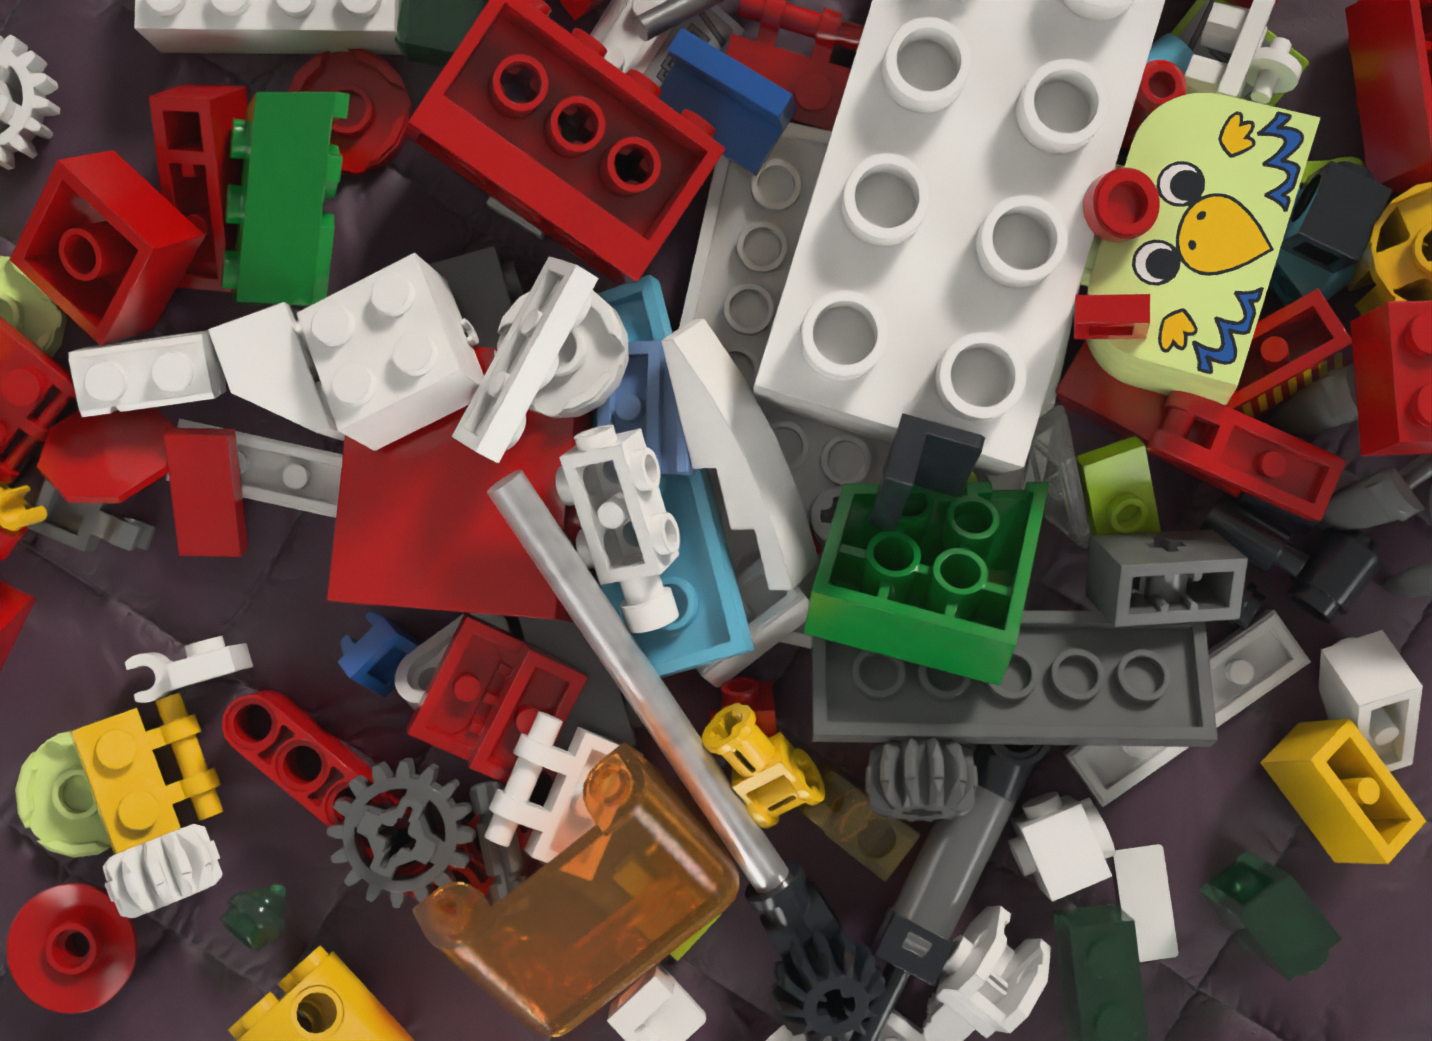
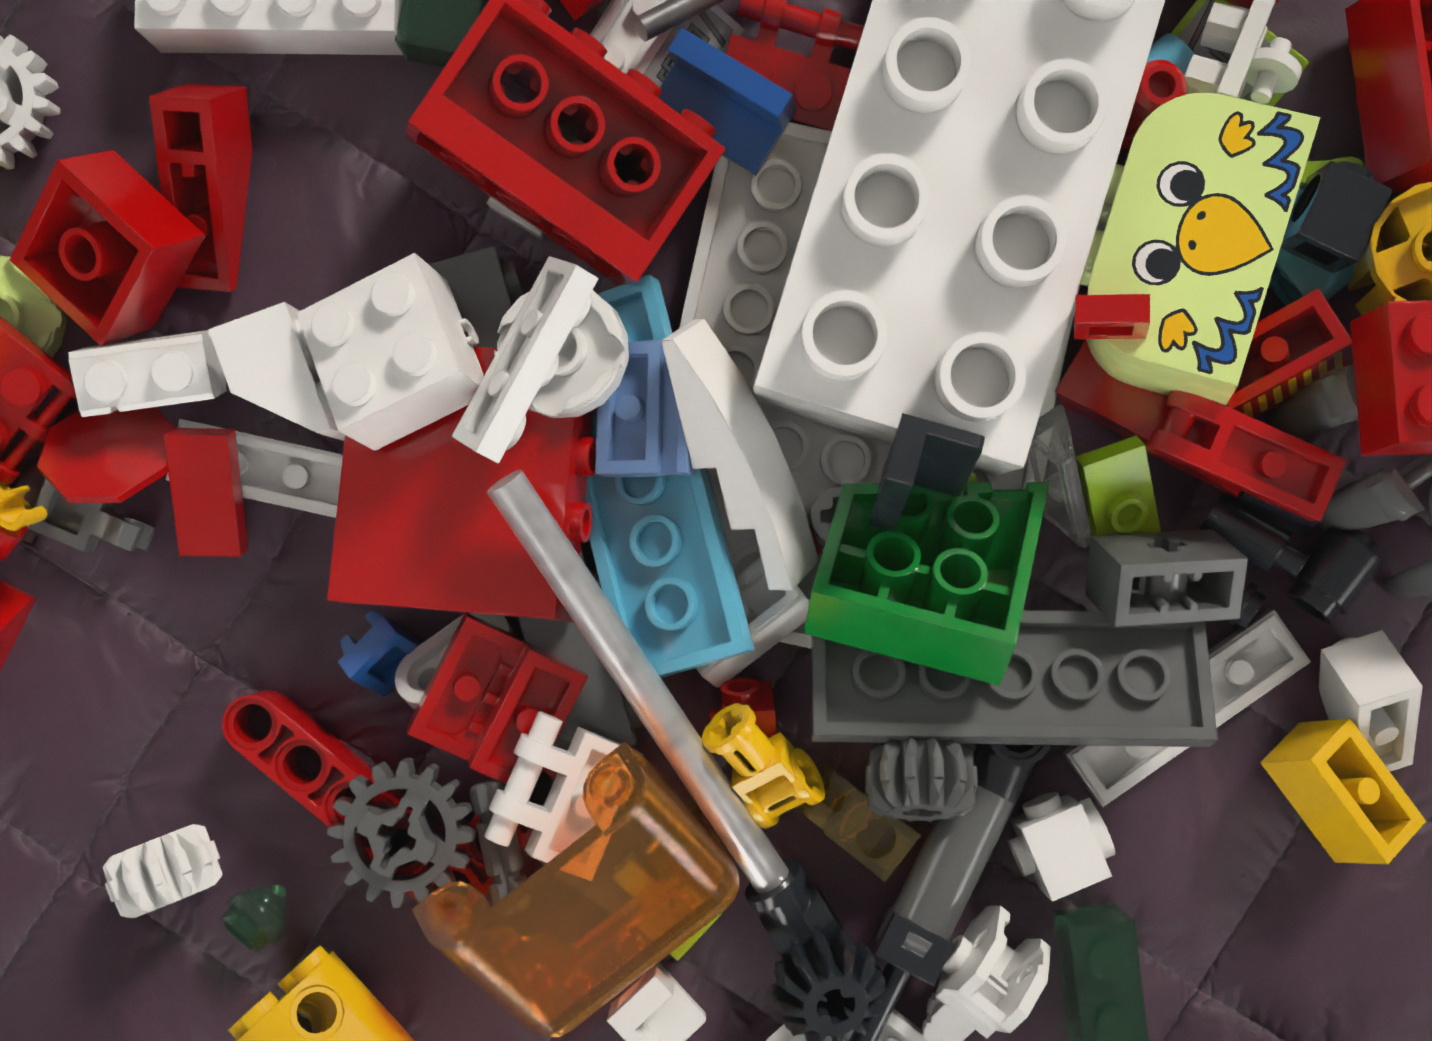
red dish [7,883,138,1014] -> none
yellowish green tile [15,731,112,858] -> none
yellow plate [70,693,223,854] -> none
white plate [125,636,253,703] -> none
green wedge [221,92,350,311] -> none
red tile [288,49,413,175] -> none
white brick [556,425,680,633] -> none
red tile [1083,168,1160,243] -> none
white sticker [1113,844,1179,963] -> none
clear green brick [1199,851,1342,982] -> none

